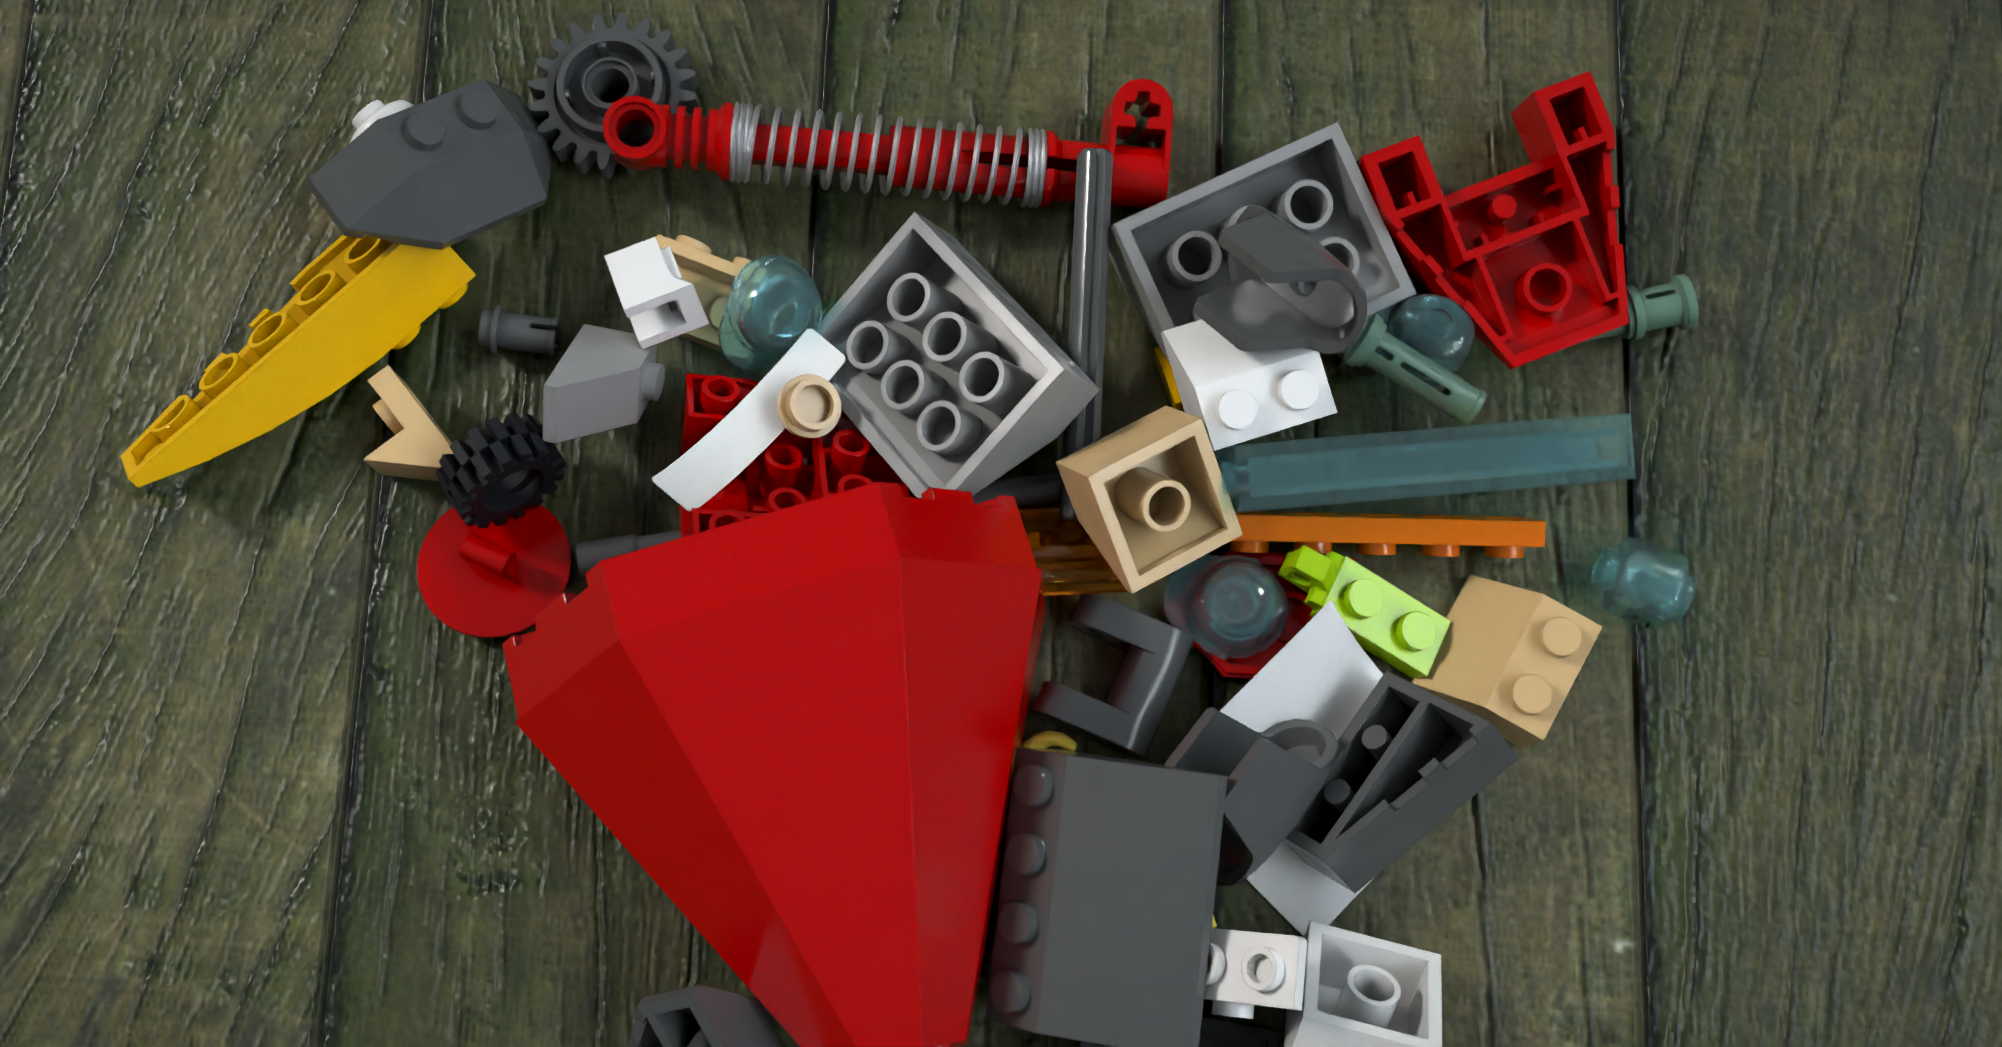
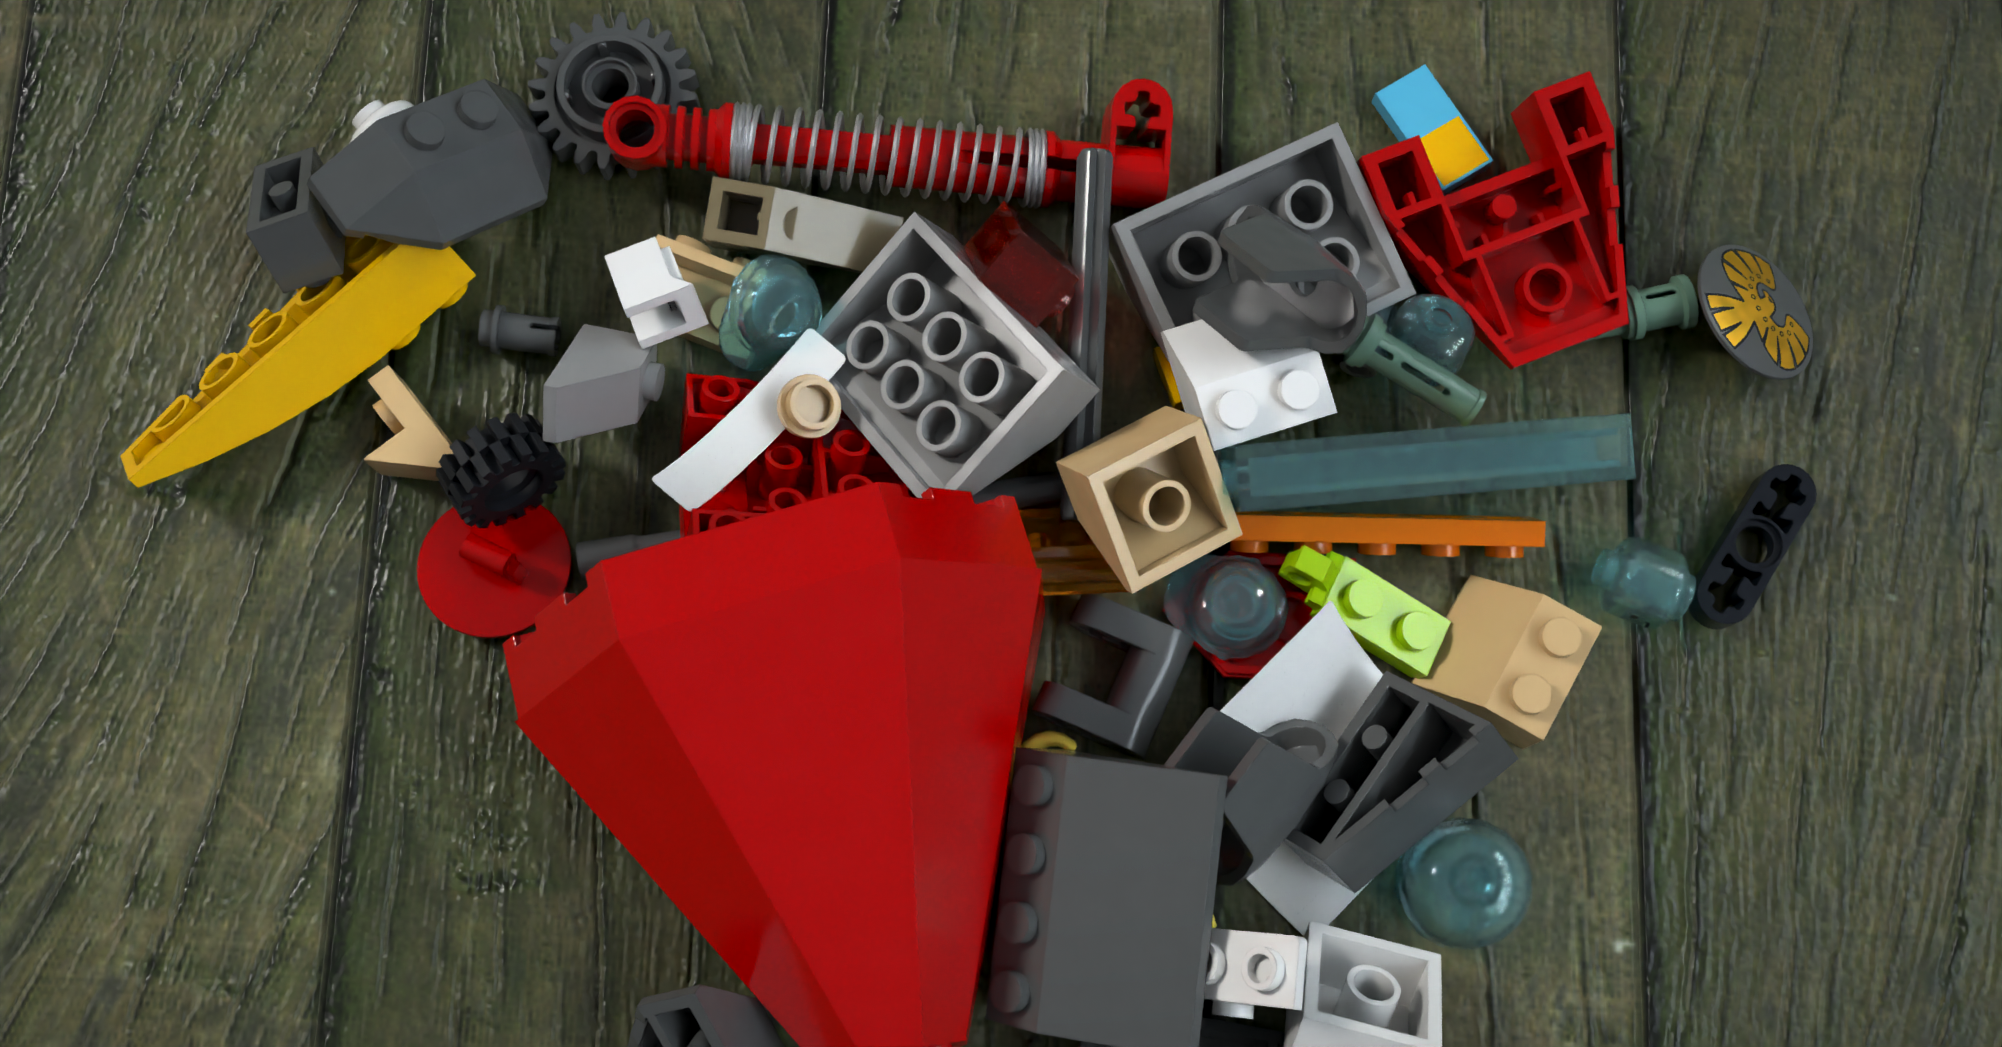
none -> dark grey brick [246,147,346,294]
none -> dark tan slope [702,176,904,273]
none -> clear red brick [964,200,1079,328]
none -> medium azure tile [1372,64,1494,195]
none -> clear light blue cylinder [1395,817,1533,950]
none -> black beam [1687,464,1817,629]
none -> shield [1697,245,1813,380]

